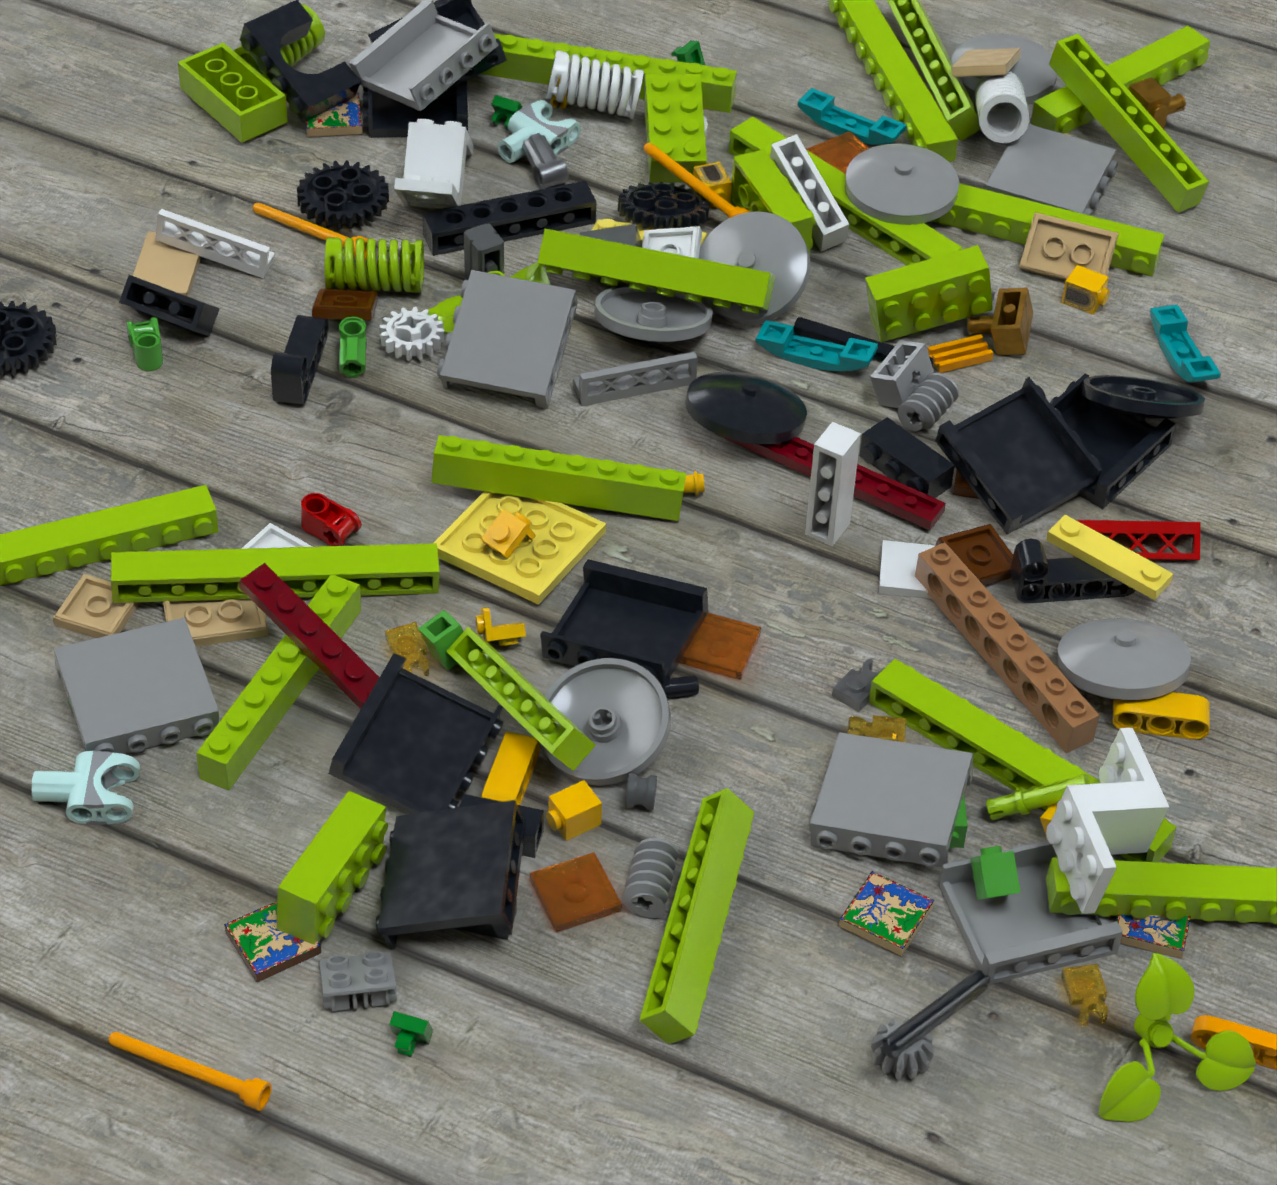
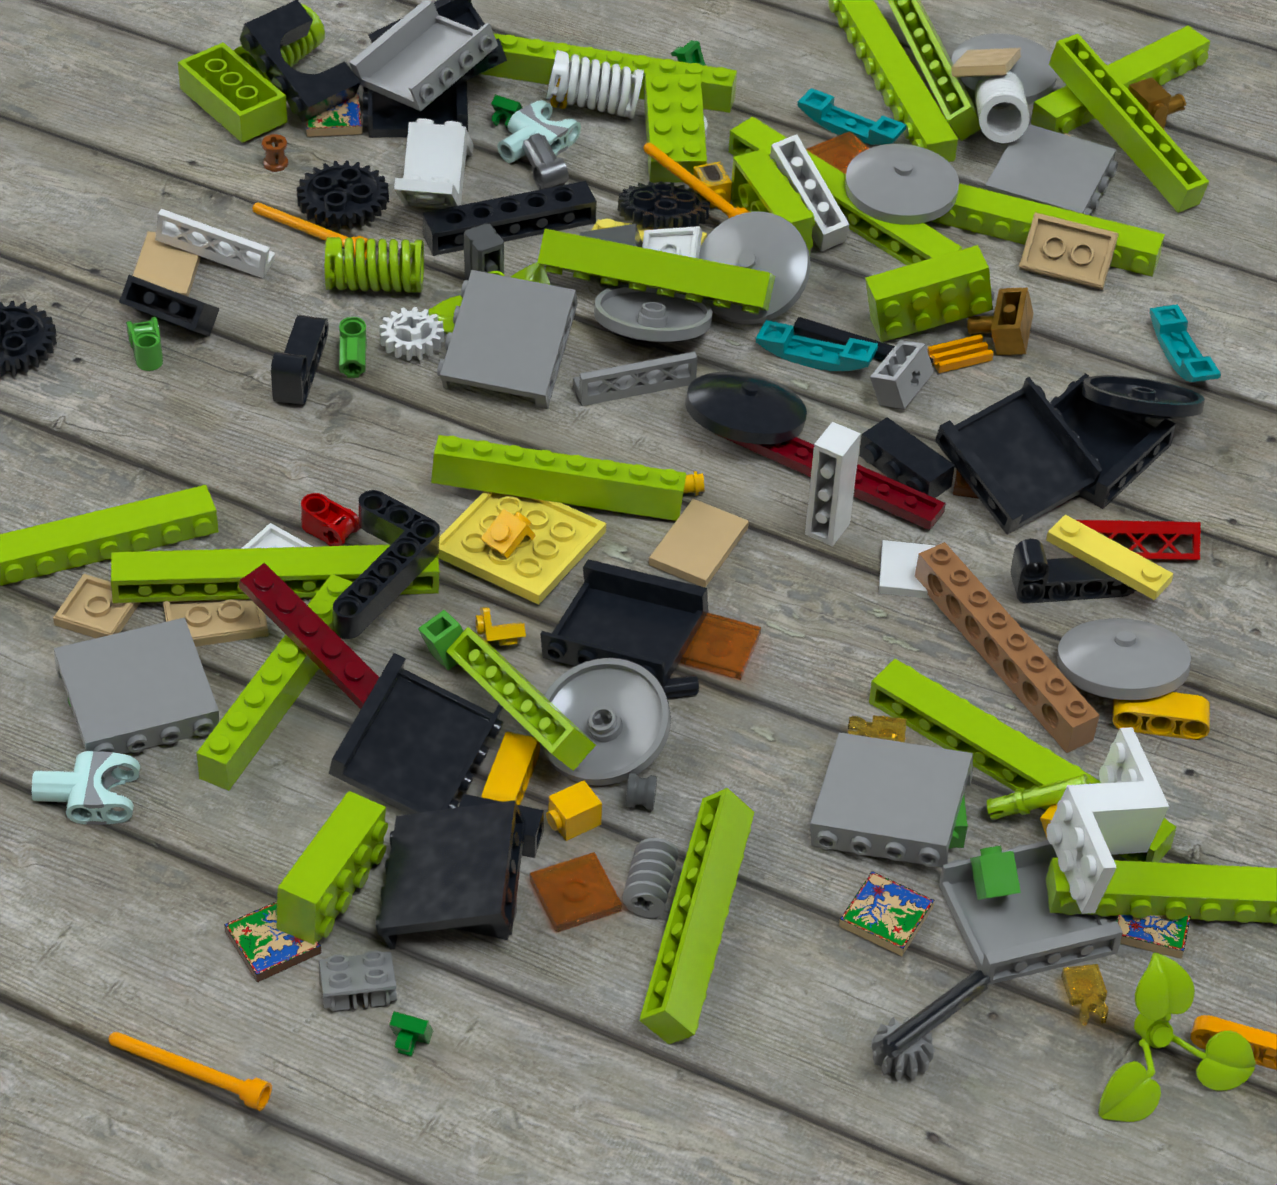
reddish brown tile [312,289,378,321] -> none
clear yellow plate [385,622,429,676] -> none
flat silver plate [832,659,885,712] -> none
light grey piece [898,372,959,432] -> none
reddish brown tile [935,524,1013,586] -> none
yellow brick [1062,265,1110,315] -> none
none -> dark orange bush [262,134,288,172]
none -> black beam [333,490,440,639]
none -> tan tile [649,499,749,588]

